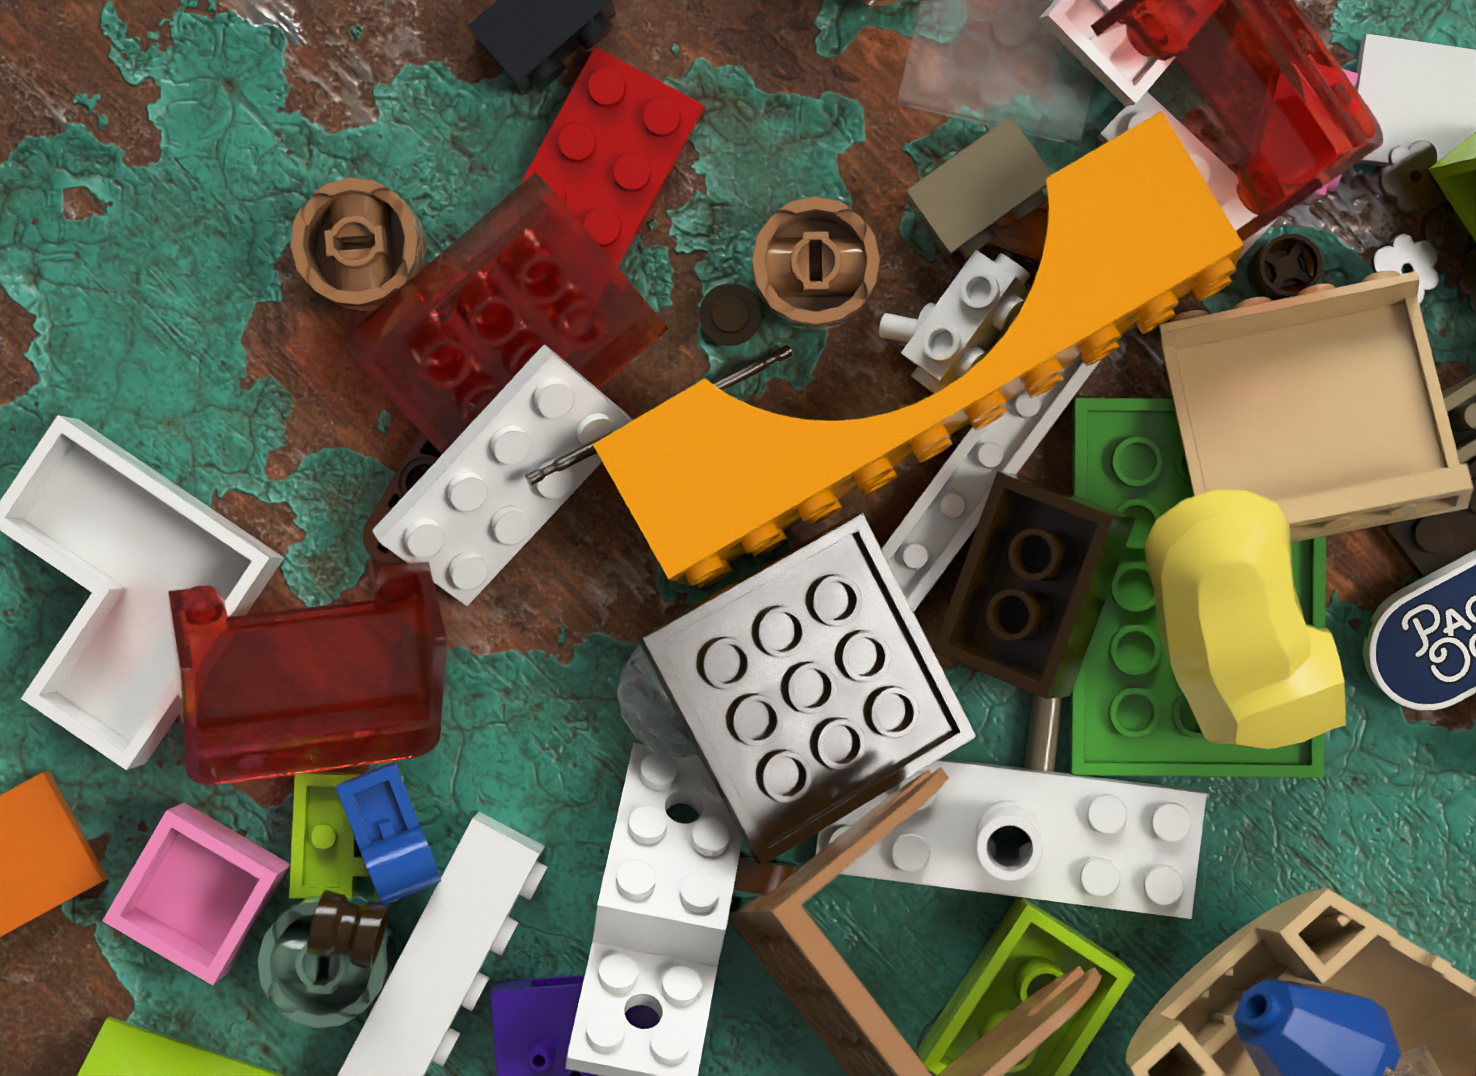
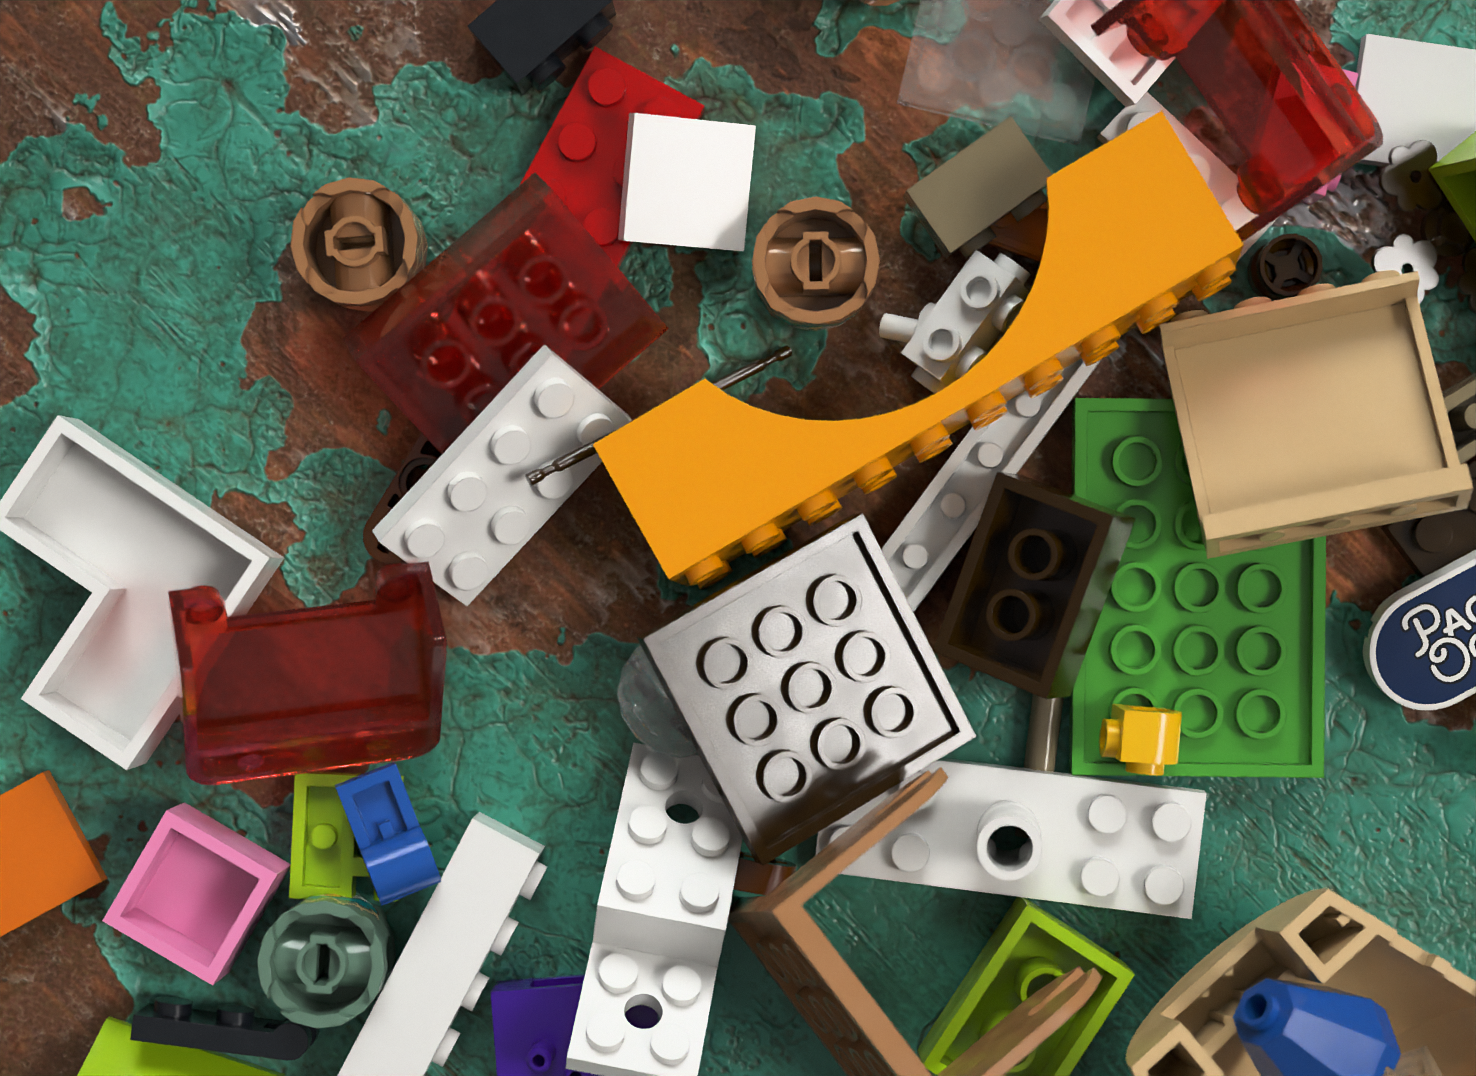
dark brown wheel [307,890,389,969] -> none
dark brown plate [699,283,762,346] -> none
light yellow piece [1144,490,1346,749] -> none
none -> black plate [130,996,320,1061]
none -> white tile [618,113,756,251]
none -> yellow plate [1099,704,1182,776]

